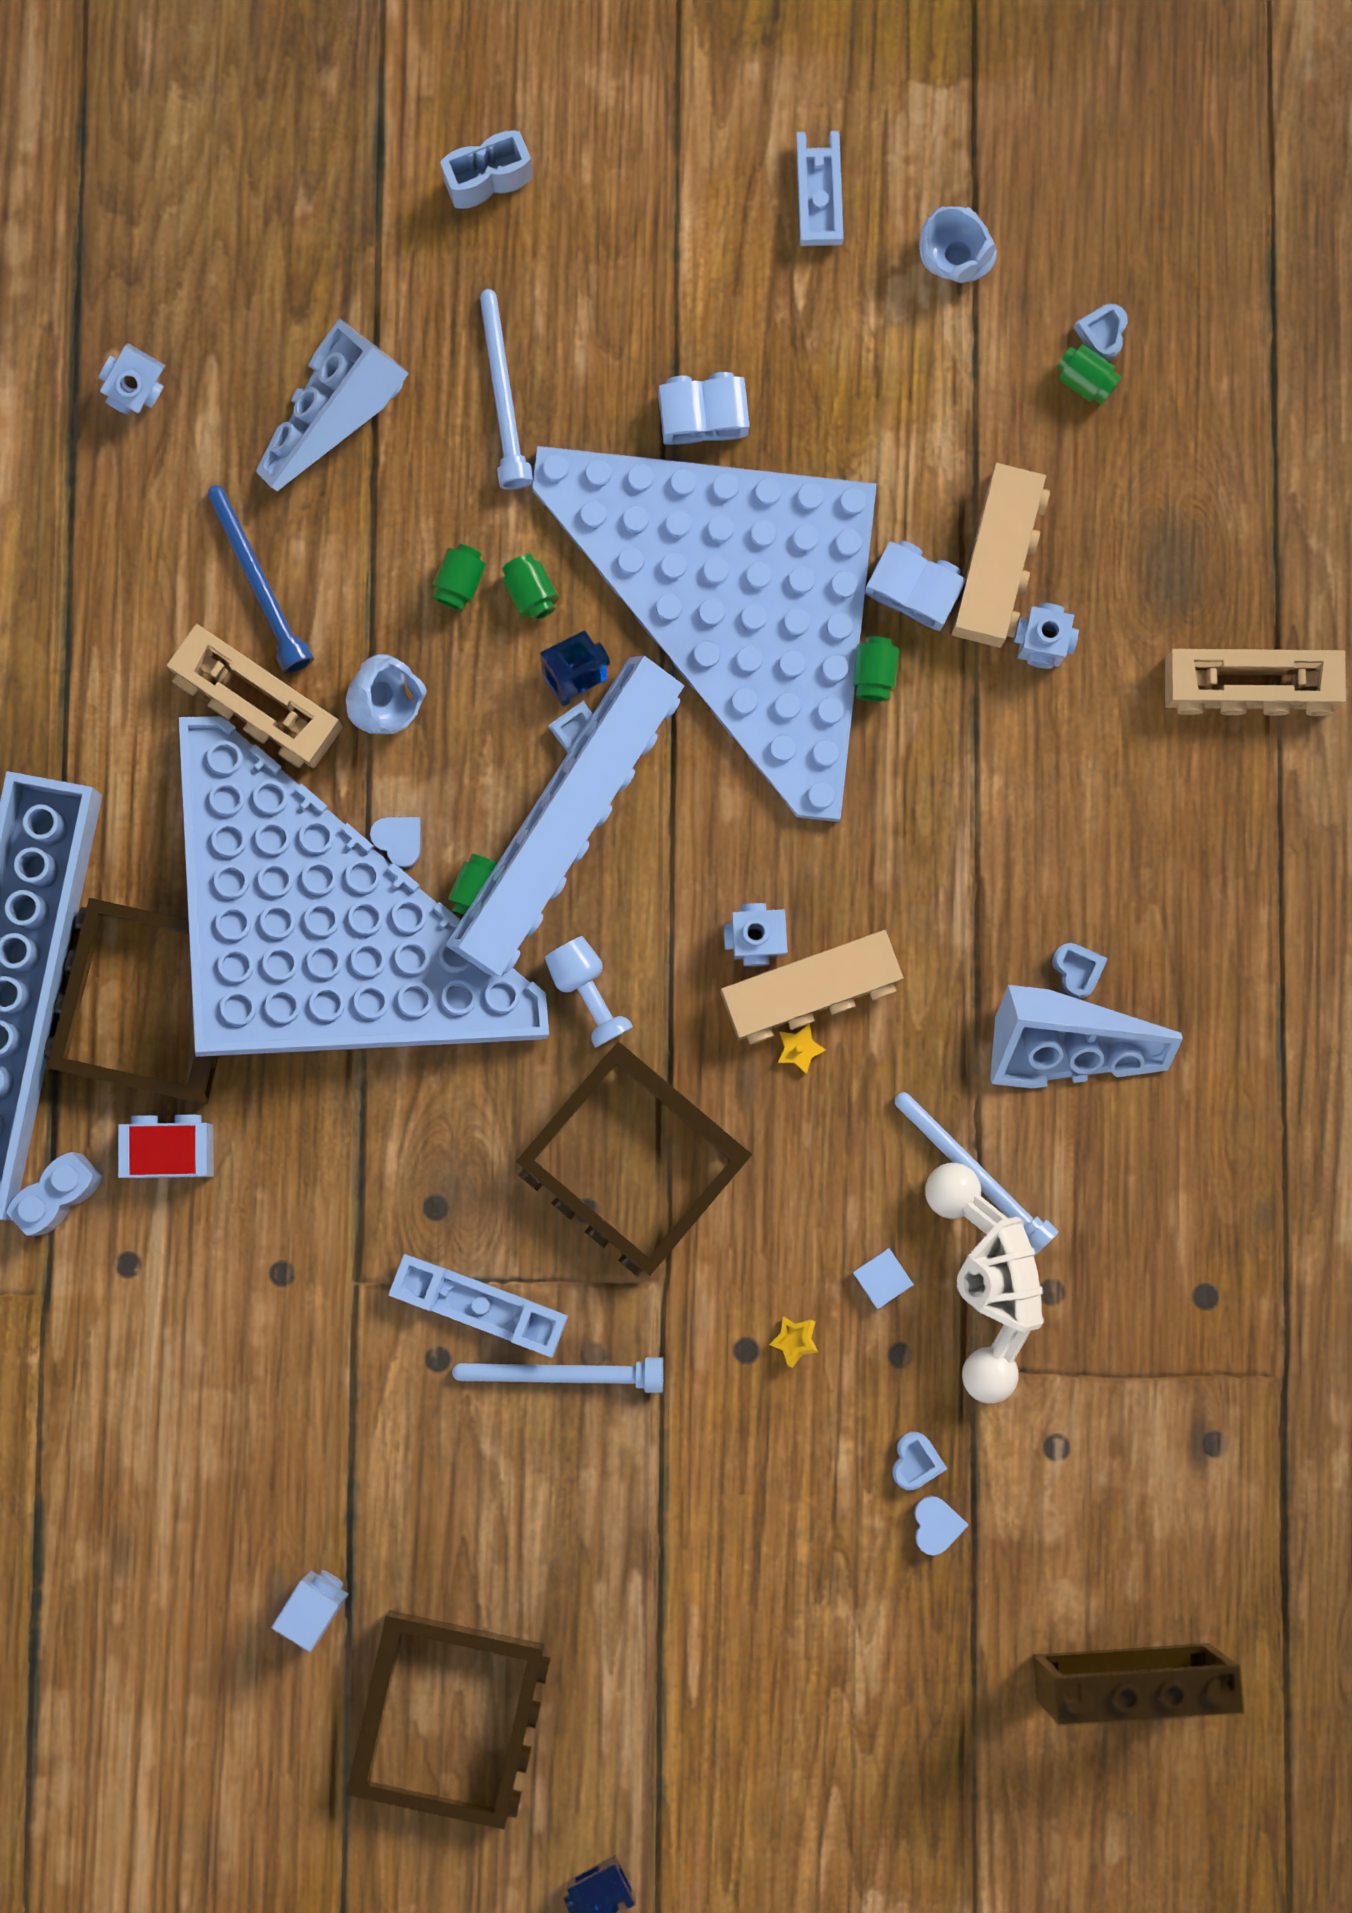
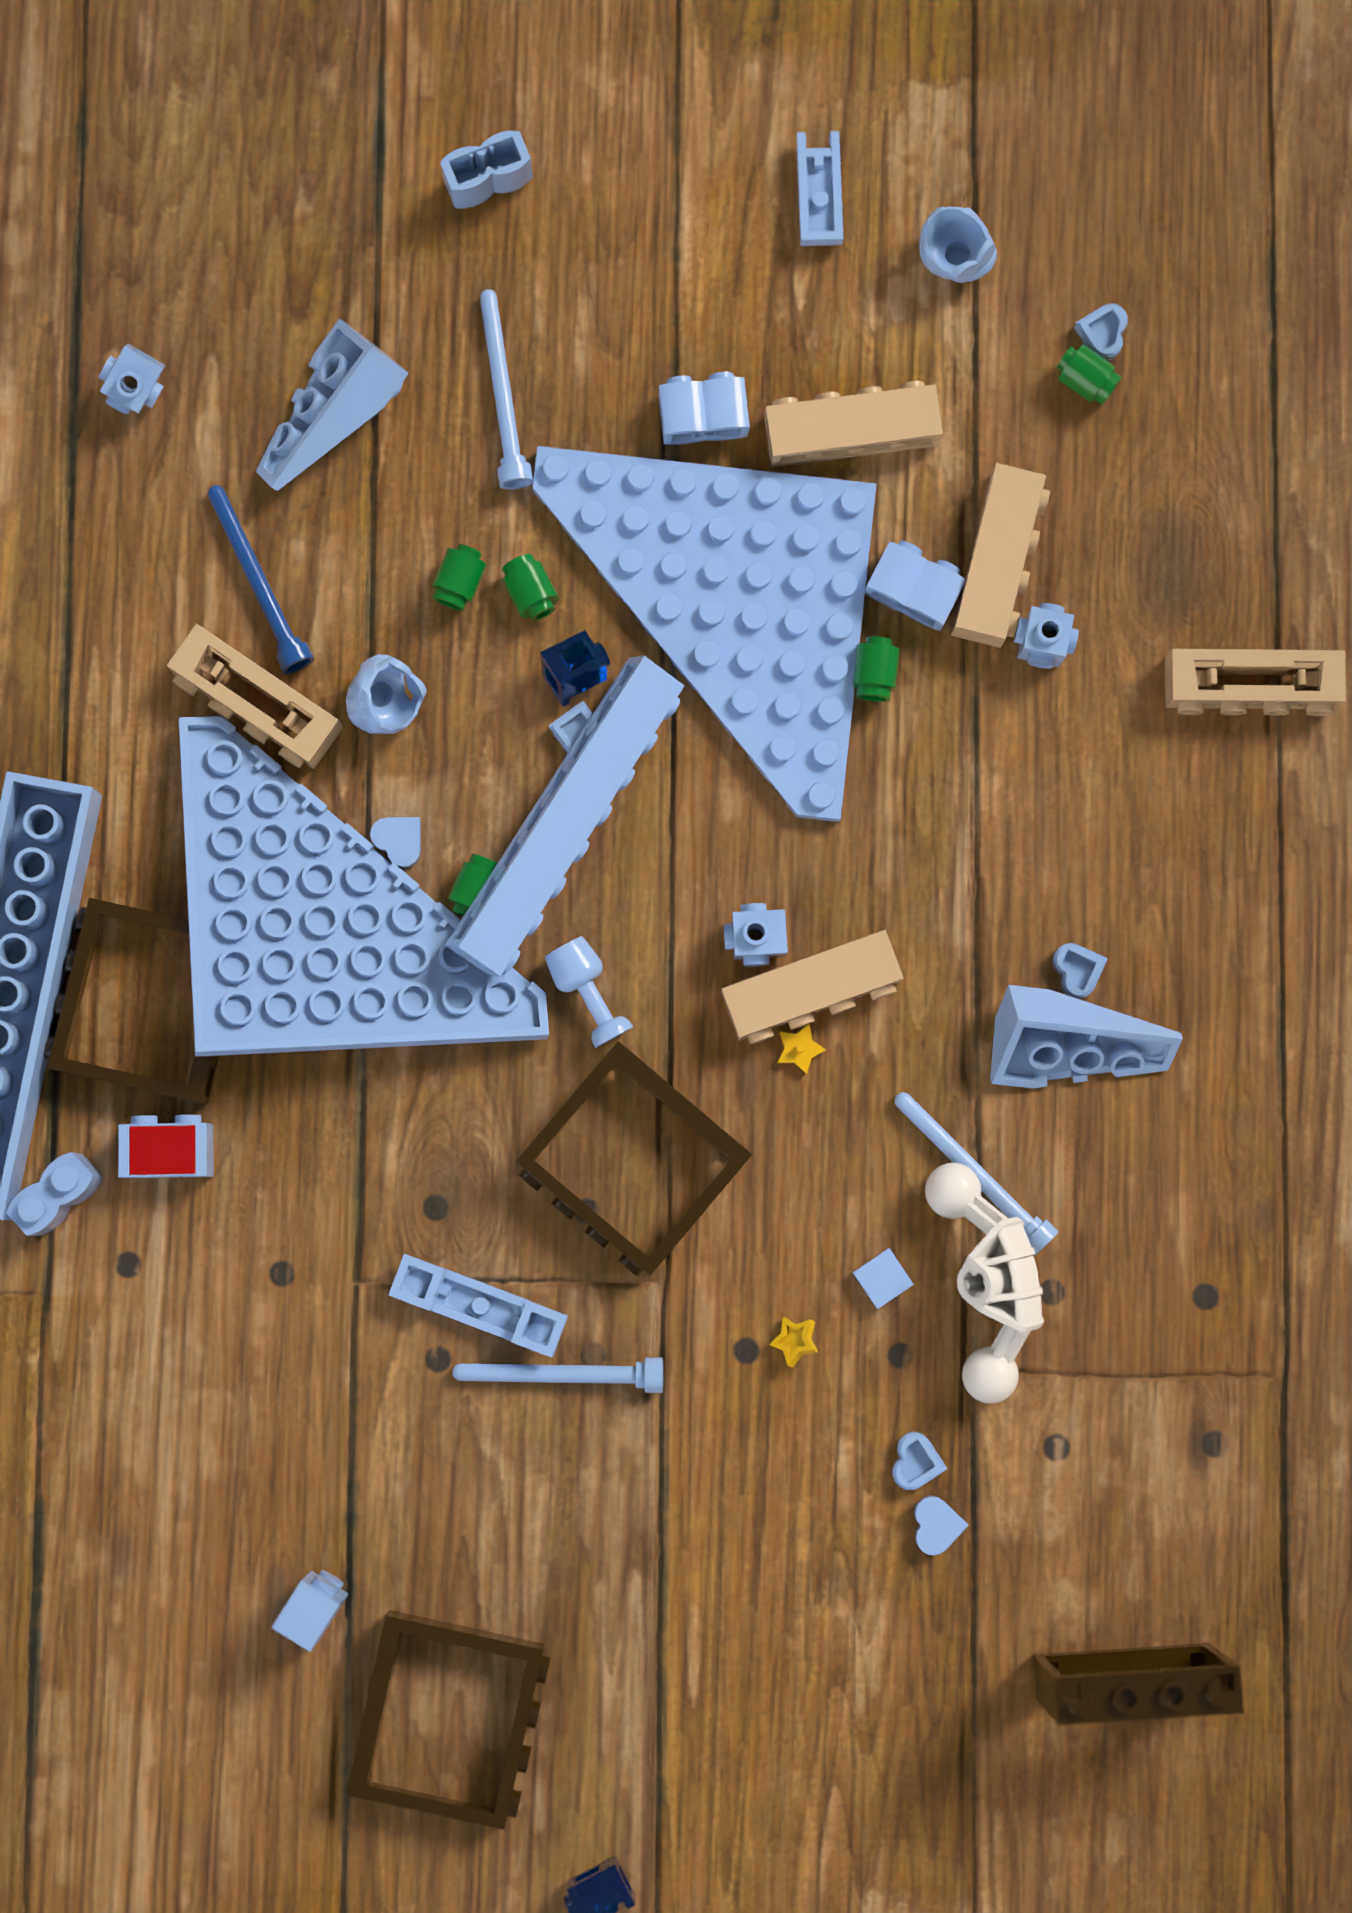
none -> tan brick [764,381,943,468]

